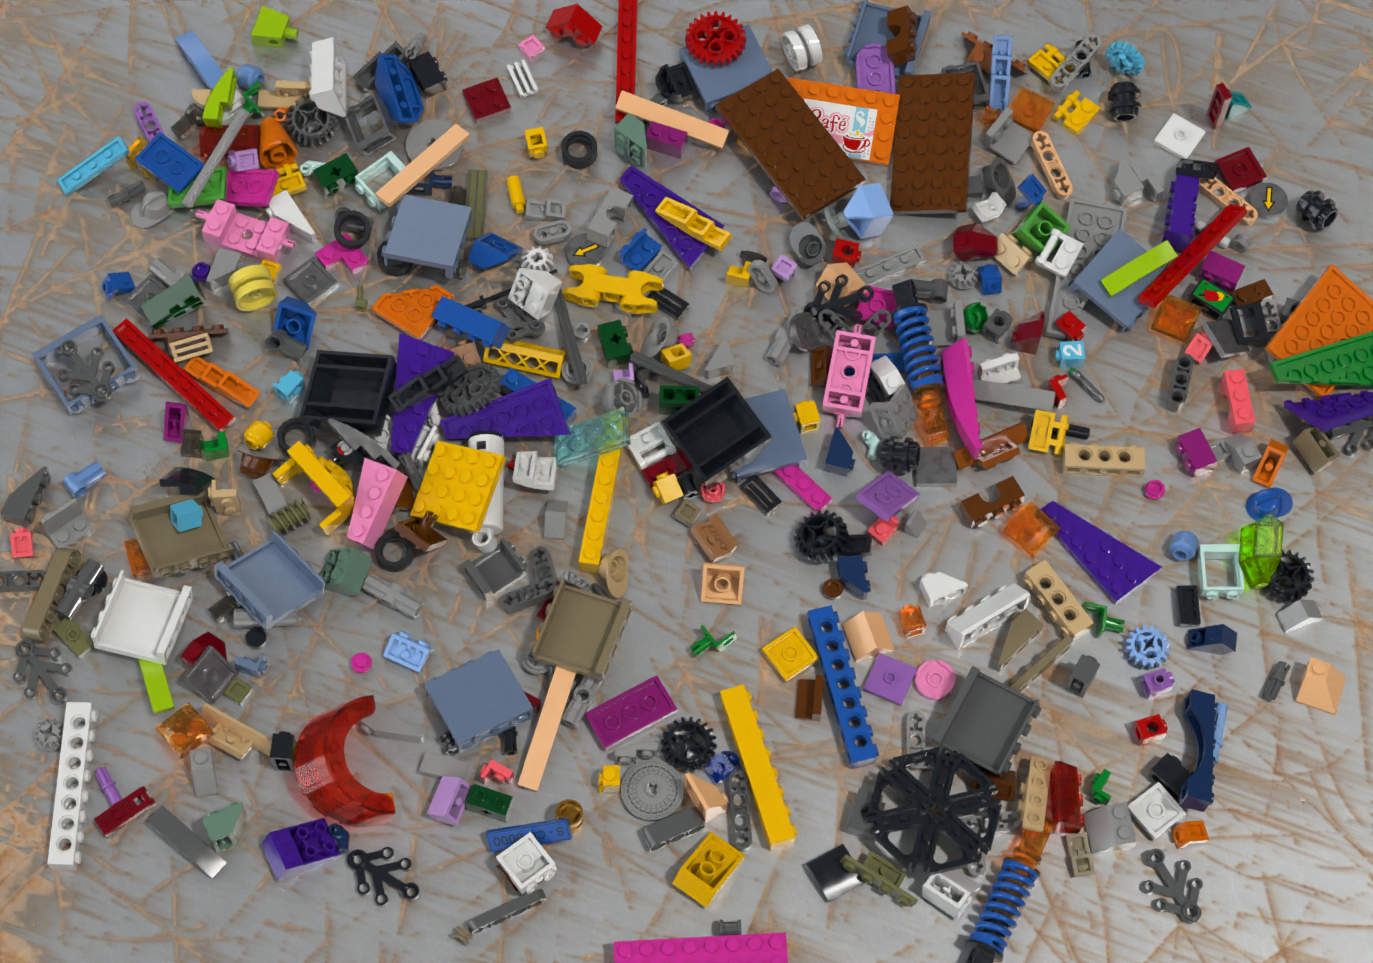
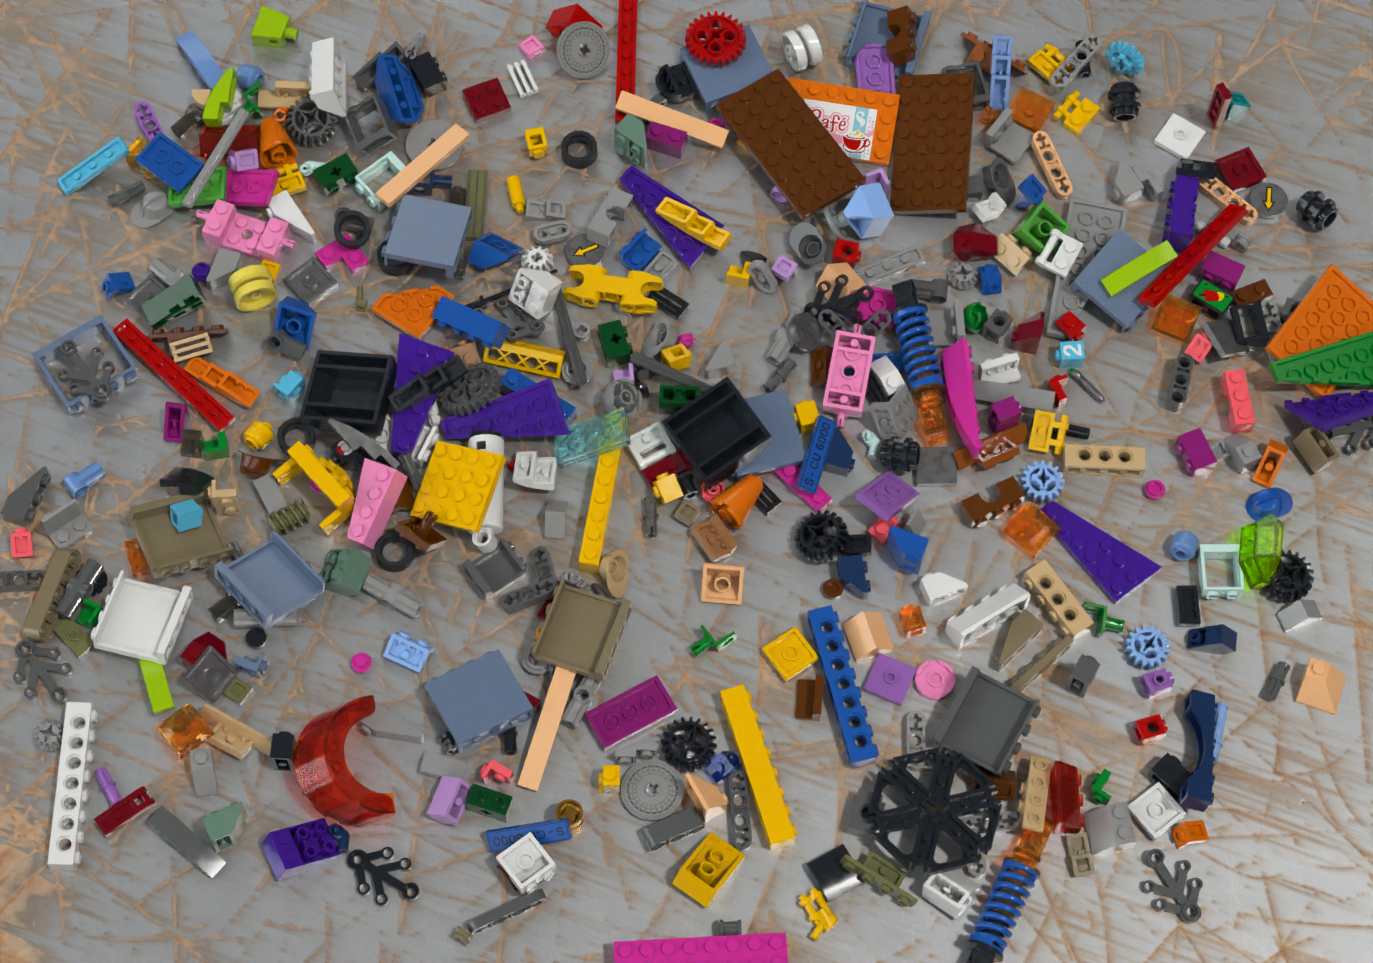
none -> green panel [76,598,104,630]
none -> light grey piece [556,21,610,79]
none -> flat silver pin [643,496,659,538]
none -> orange cone [710,474,764,530]
none -> dark grey pin [763,358,797,393]
none -> blue tile [796,415,837,495]
none -> yellow piece [799,888,839,941]
none -> lavender panel [864,168,890,195]
none -> blue slope [886,525,929,575]
none -> magenta brick [987,396,1023,434]
none -> light blue gear [1020,460,1065,504]

